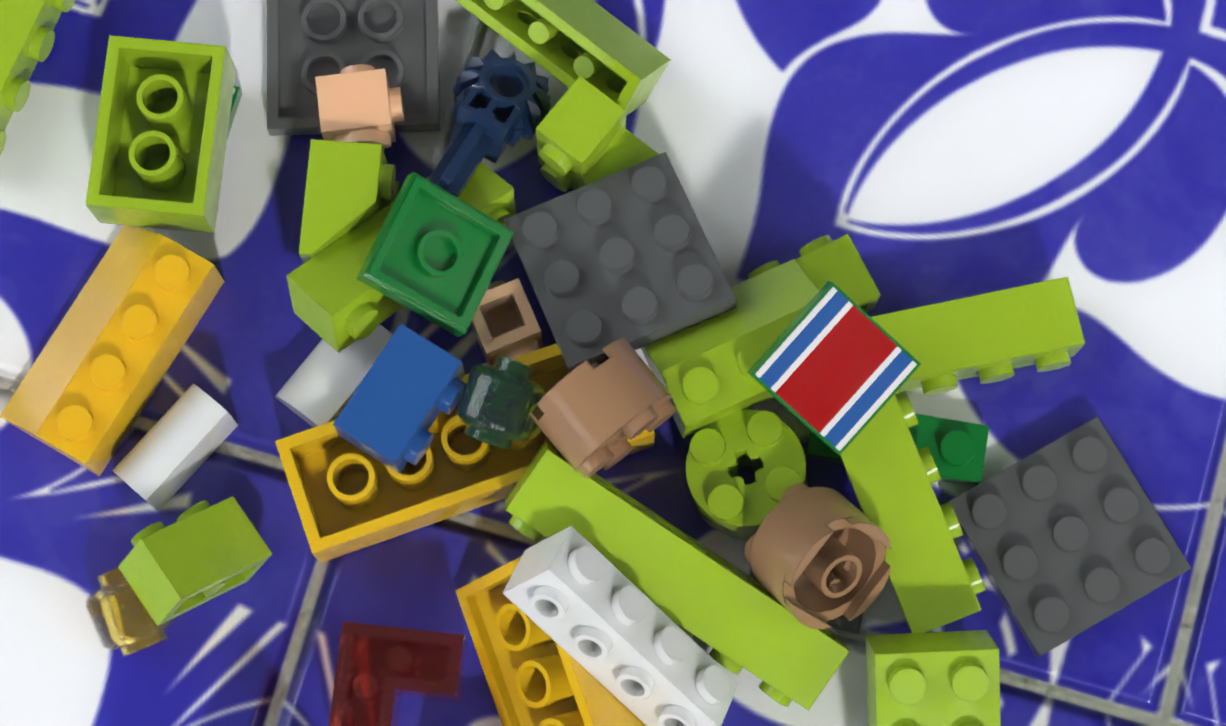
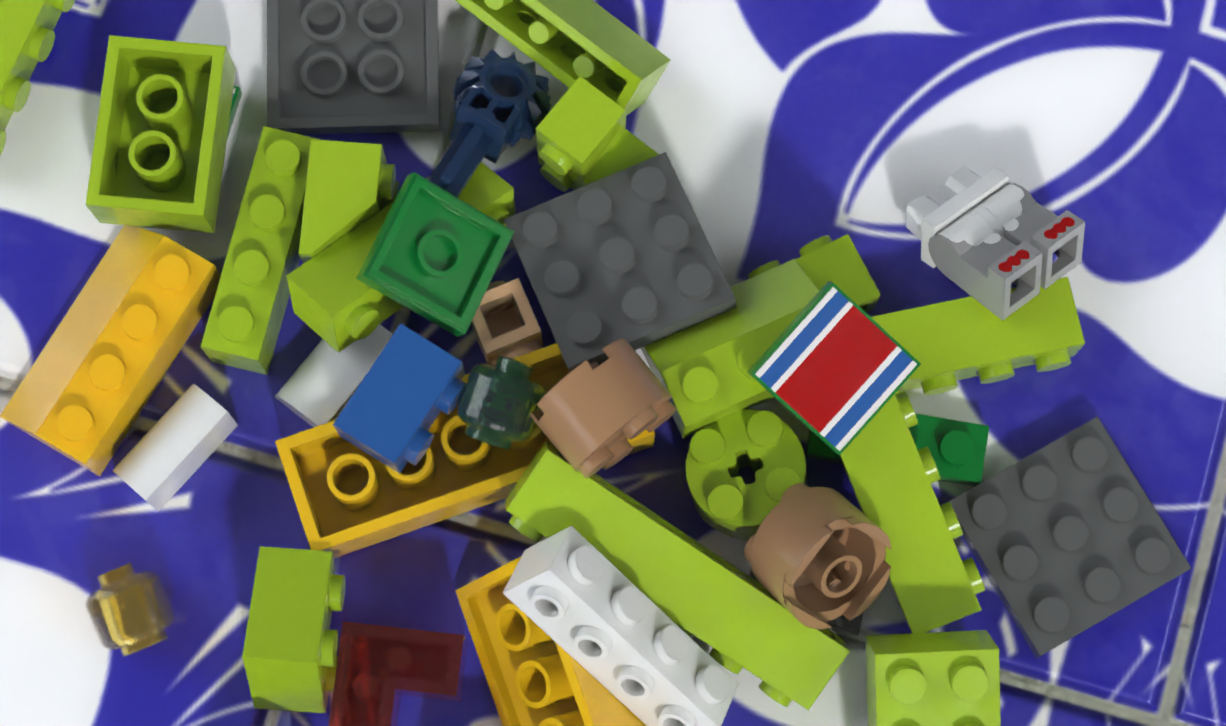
lime brick [118,496,272,626] -> none
light nougat brick [315,64,405,150] -> none
none -> lime brick [200,126,320,375]
none -> lime brick [242,546,345,713]
none -> hips [906,166,1085,320]

